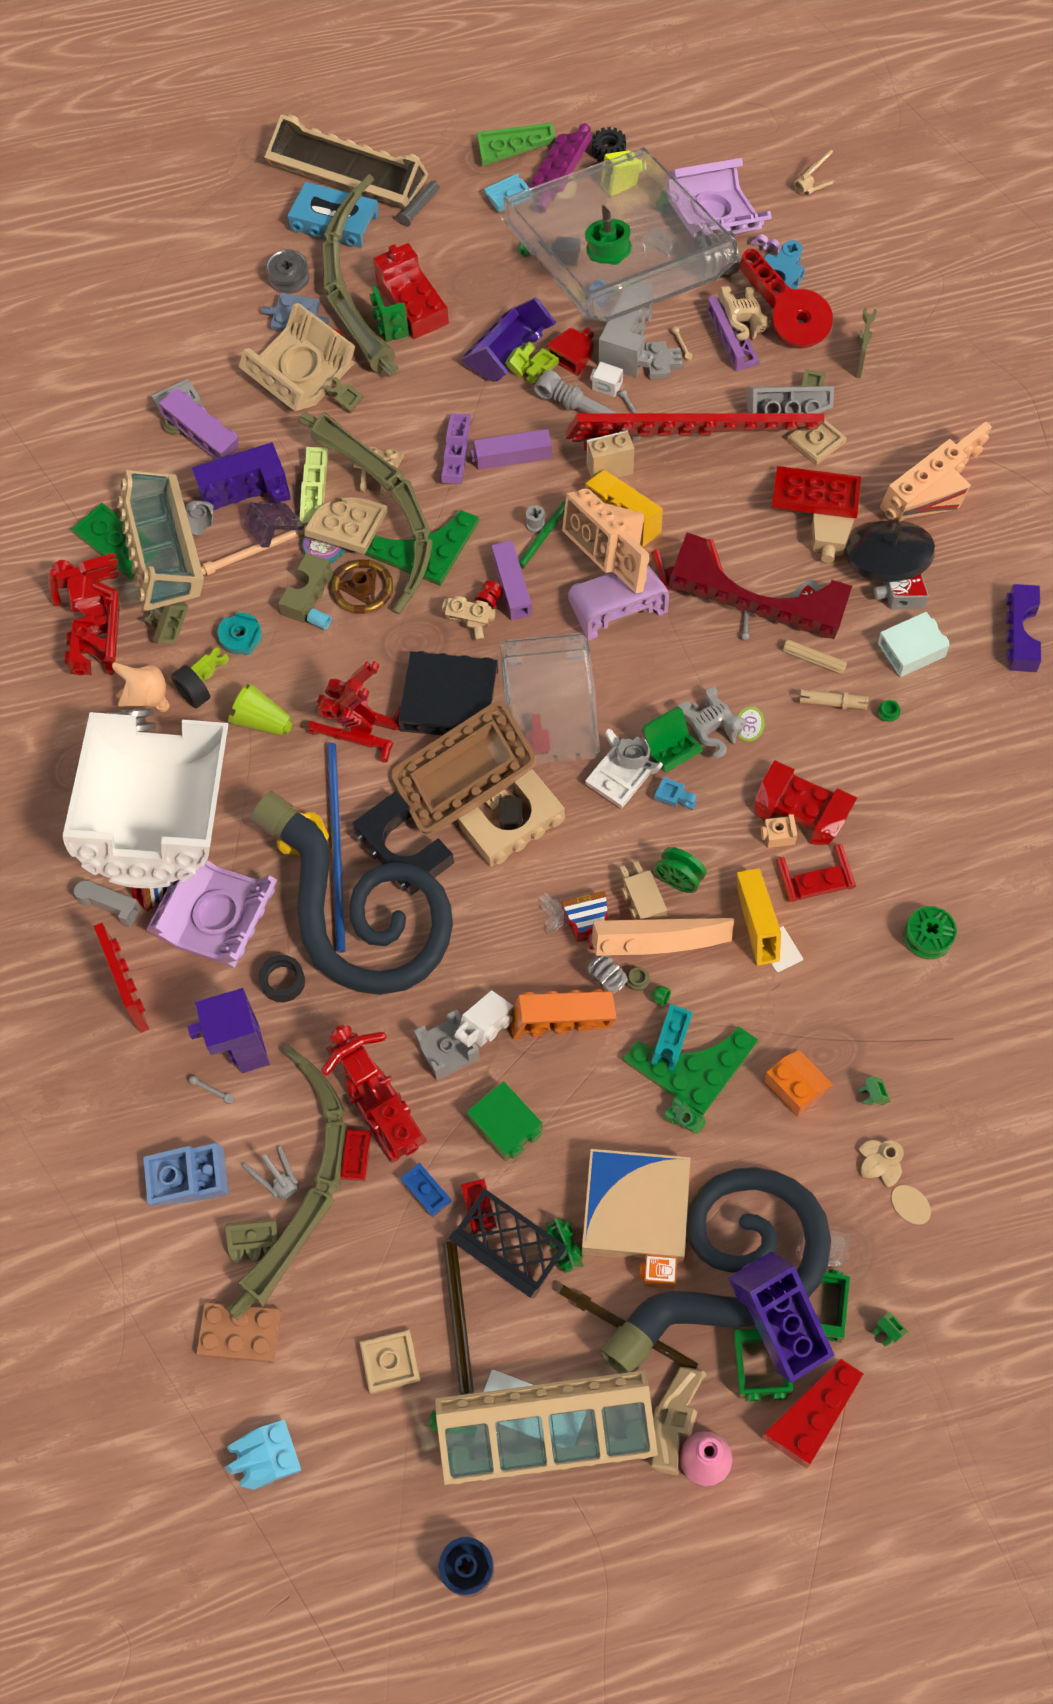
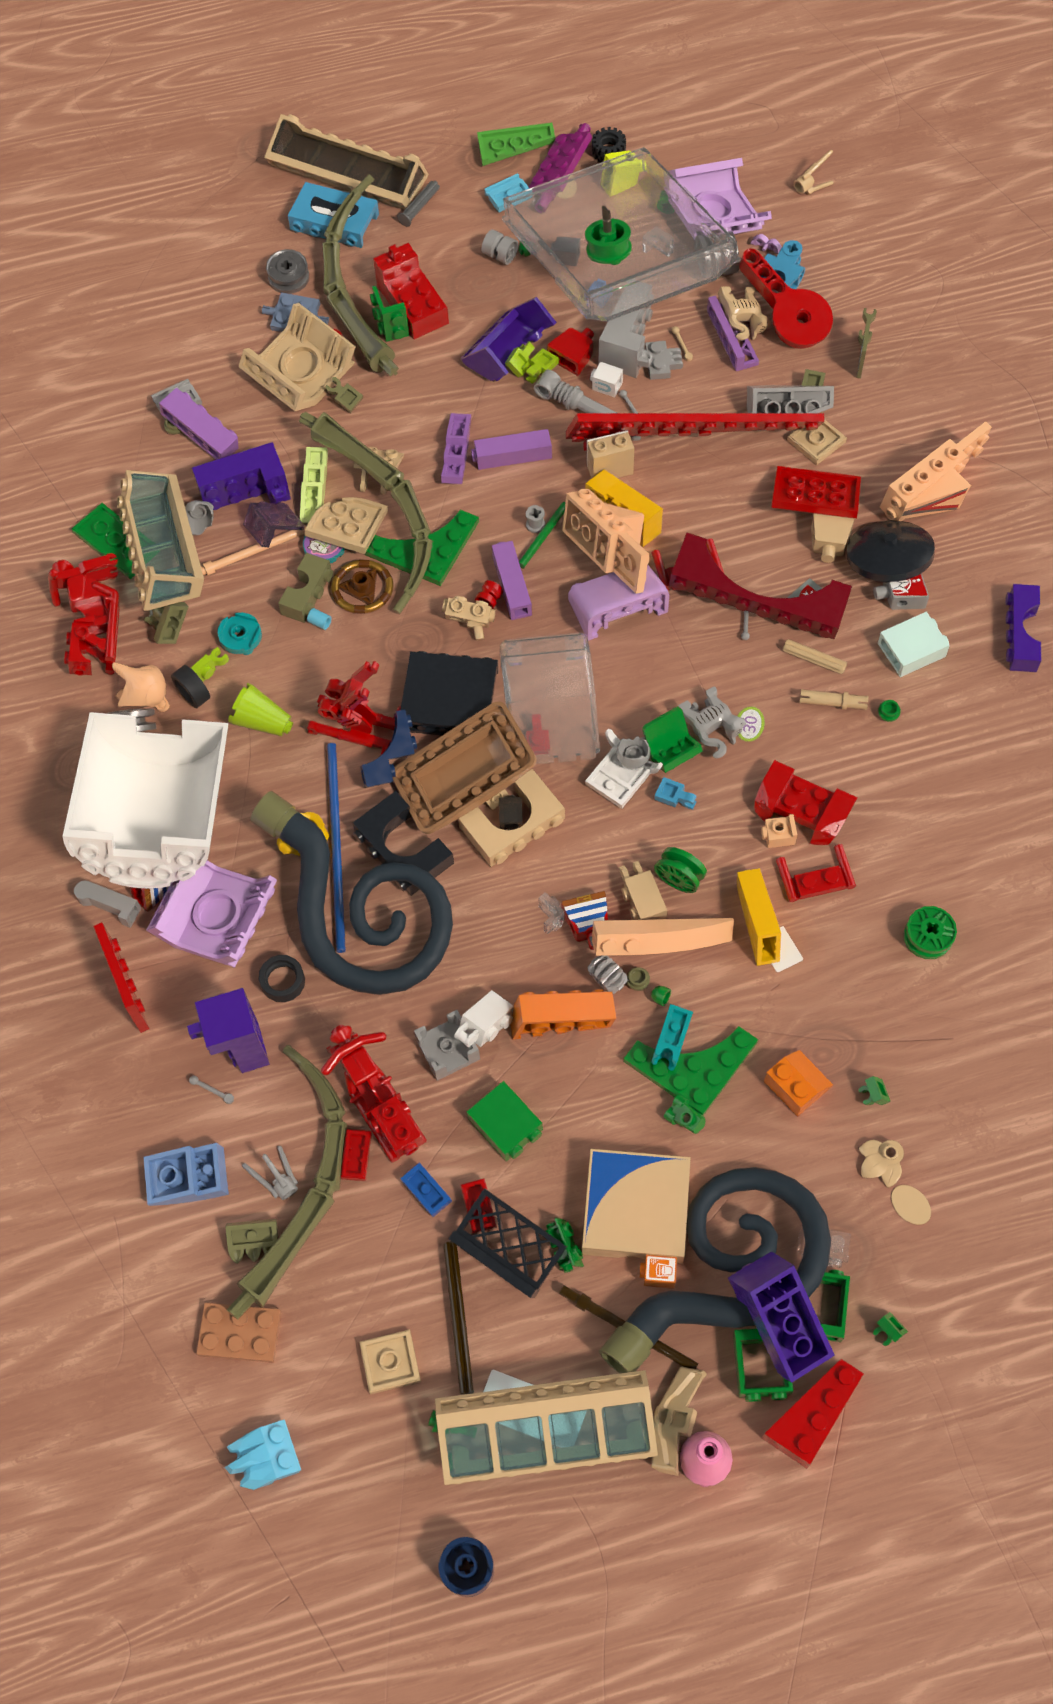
none -> dark blue arch [360,709,417,788]
none -> light grey wheel [481,229,518,265]

